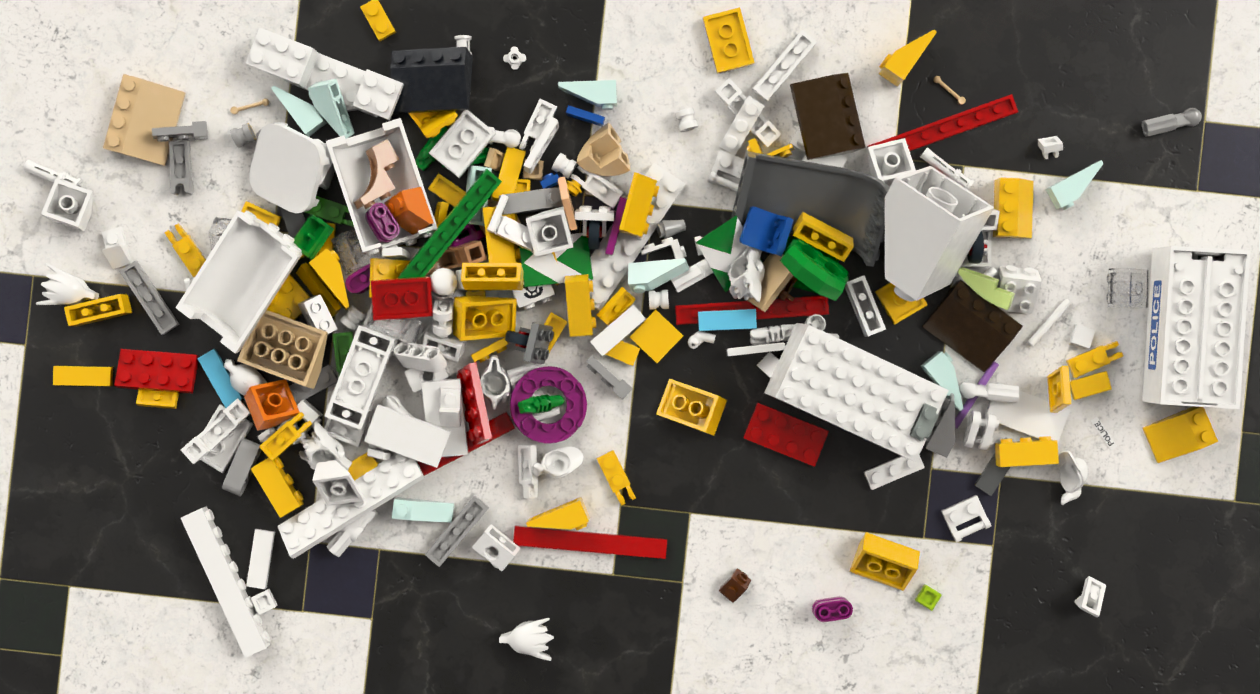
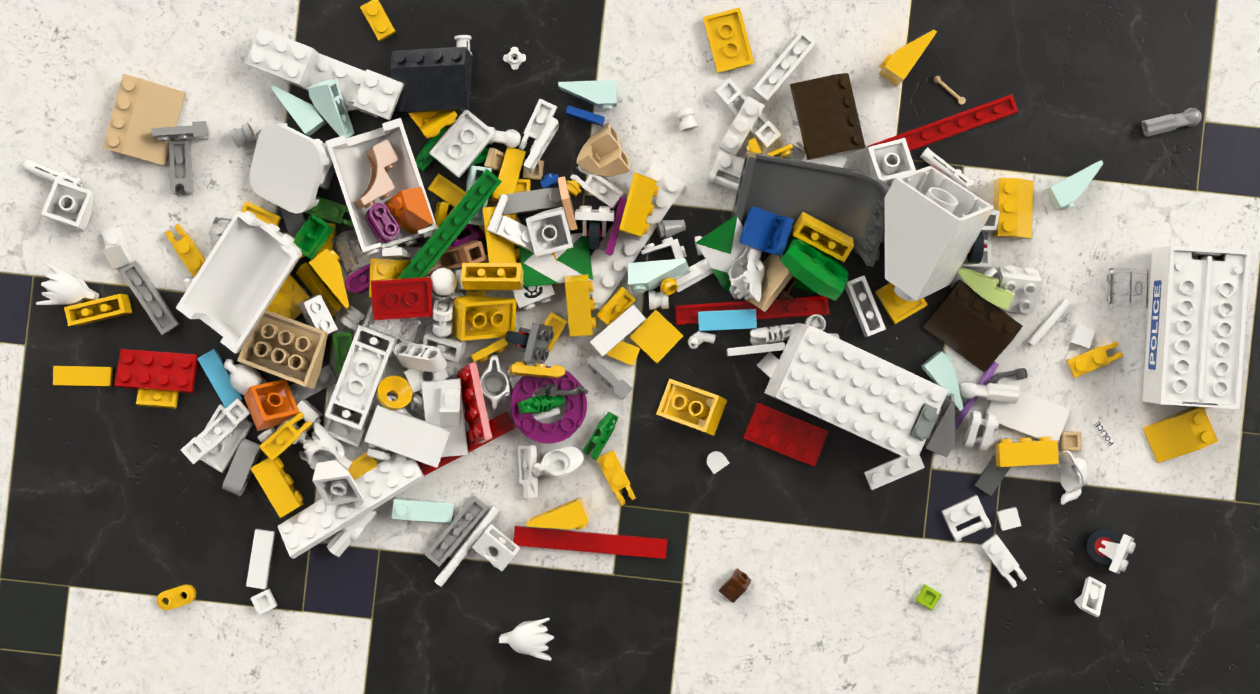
white brick [181,506,270,658] -> none
tan hinge [230,98,269,114] -> none
white wheel [551,153,577,179] -> none
magenta brick [812,596,853,622] -> none
yellow slope [850,532,920,591] -> none
white tile [1038,136,1063,159] -> none
yellow tile [1047,366,1071,413] -> none
yellow tile [1070,371,1112,400] -> none
none -> yellow plate [157,584,196,610]
none -> yellow piece [377,376,413,410]
none -> white tile [410,394,425,417]
none -> white piece [435,505,500,587]
none -> yellow hinge [509,362,566,379]
none -> dark grey piece [545,384,588,397]
none -> green hinge [582,411,619,460]
none -> yellow plate [660,278,678,295]
none -> white tile [706,451,729,474]
none -> white hinge [980,534,1027,588]
none -> dark grey piece [987,368,1028,384]
none -> white tile [996,507,1021,531]
none -> tan tile [1060,431,1081,451]
none -> plate [1087,530,1136,574]

